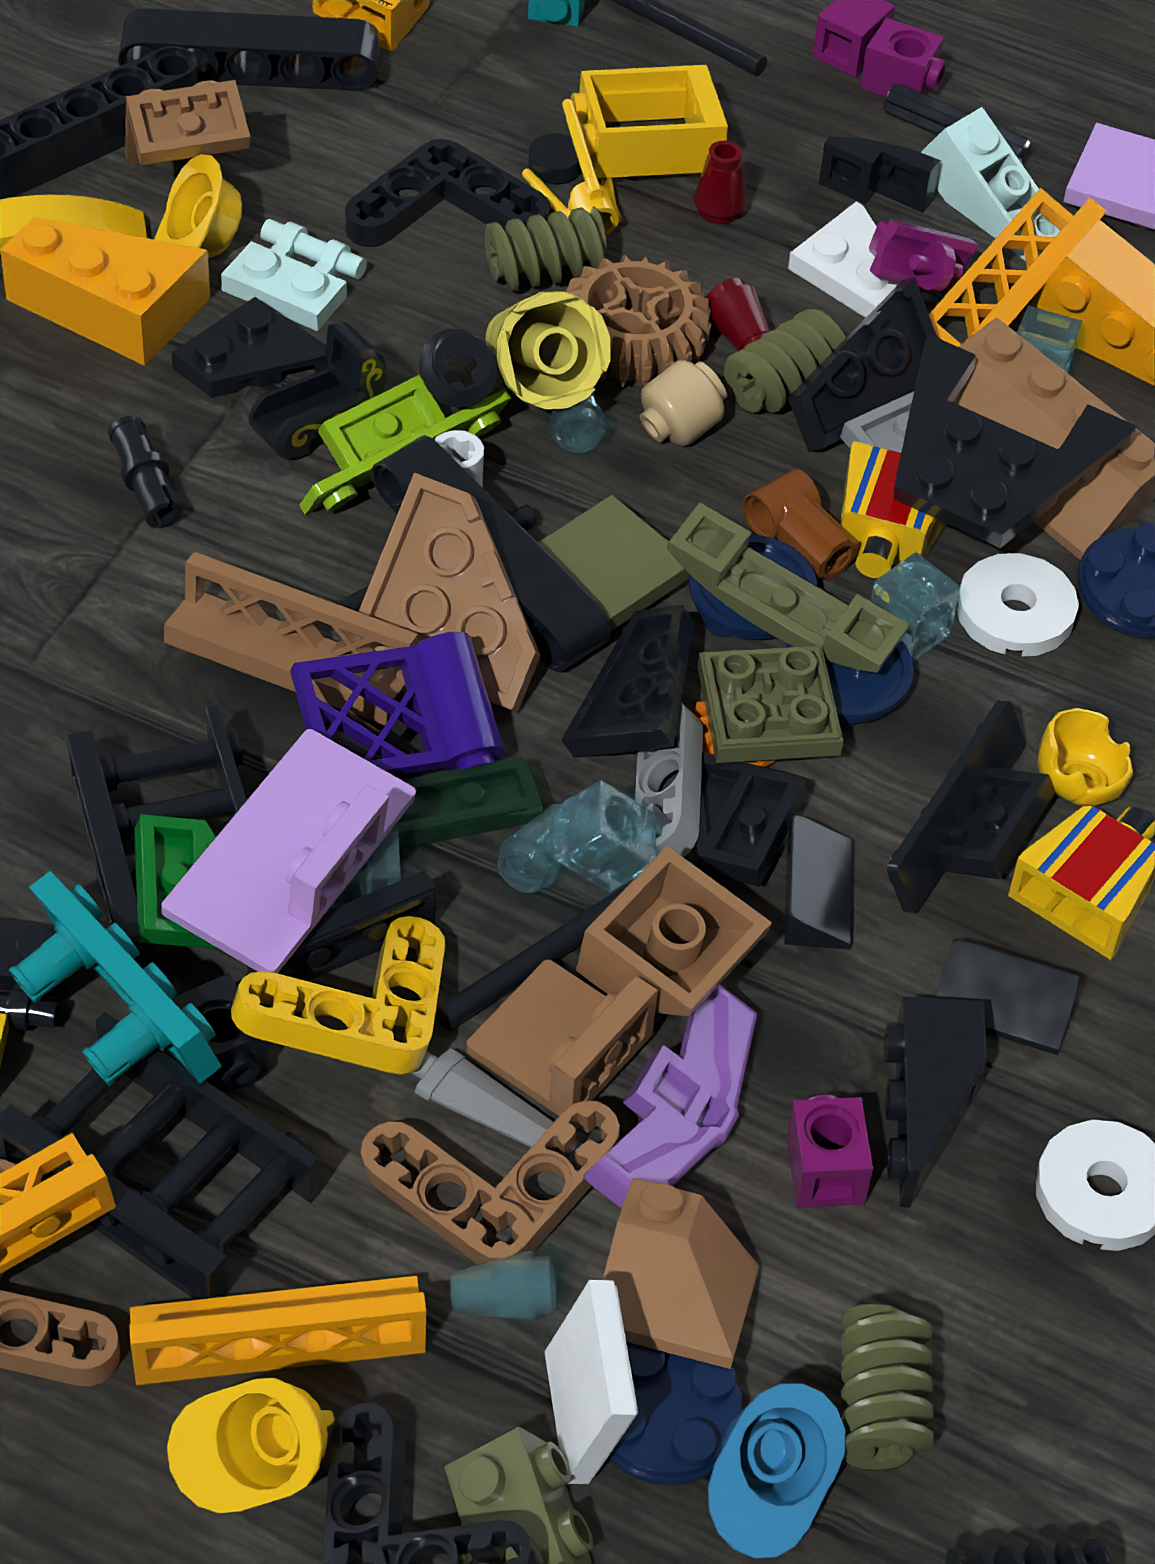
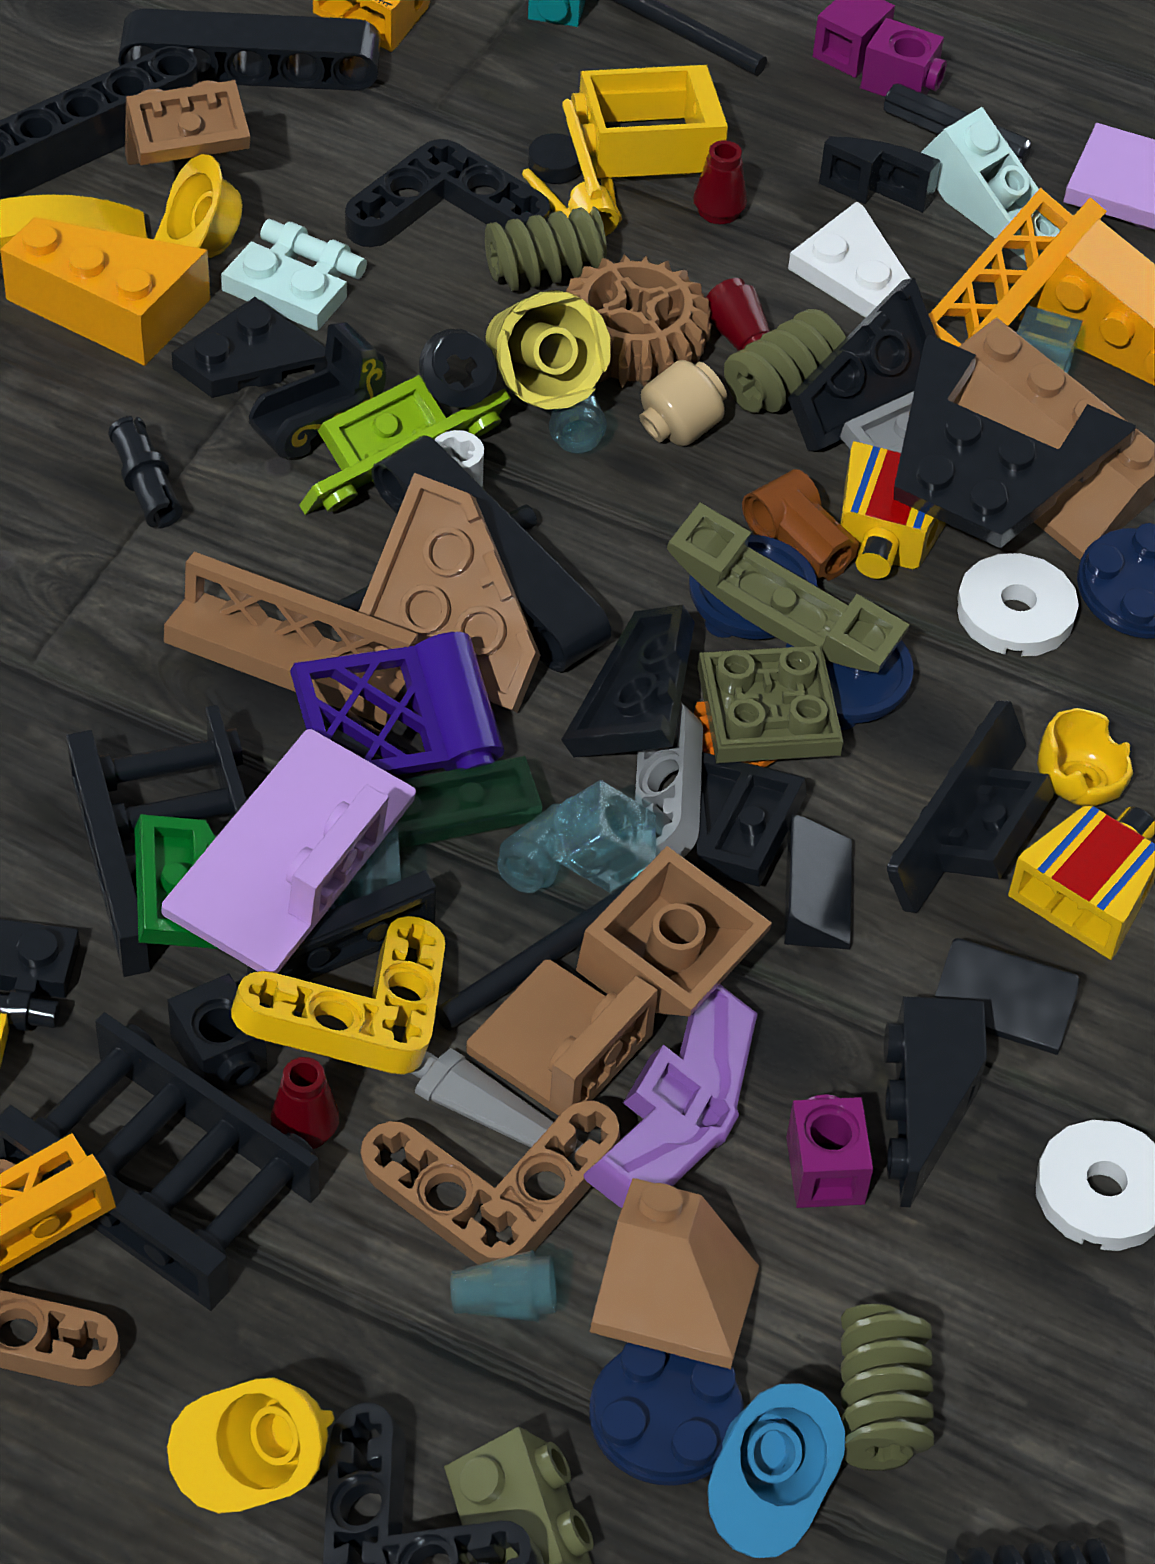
teal plate [8,871,222,1087] -> none
light orange fence [129,1276,426,1385] -> none
olive tile [538,495,690,631] -> none
white tile [545,1280,638,1484] -> none
magenta hips [869,219,978,293] -> none
clear light blue brick [871,552,961,662] -> none
none -> dark red cone [271,1057,340,1149]

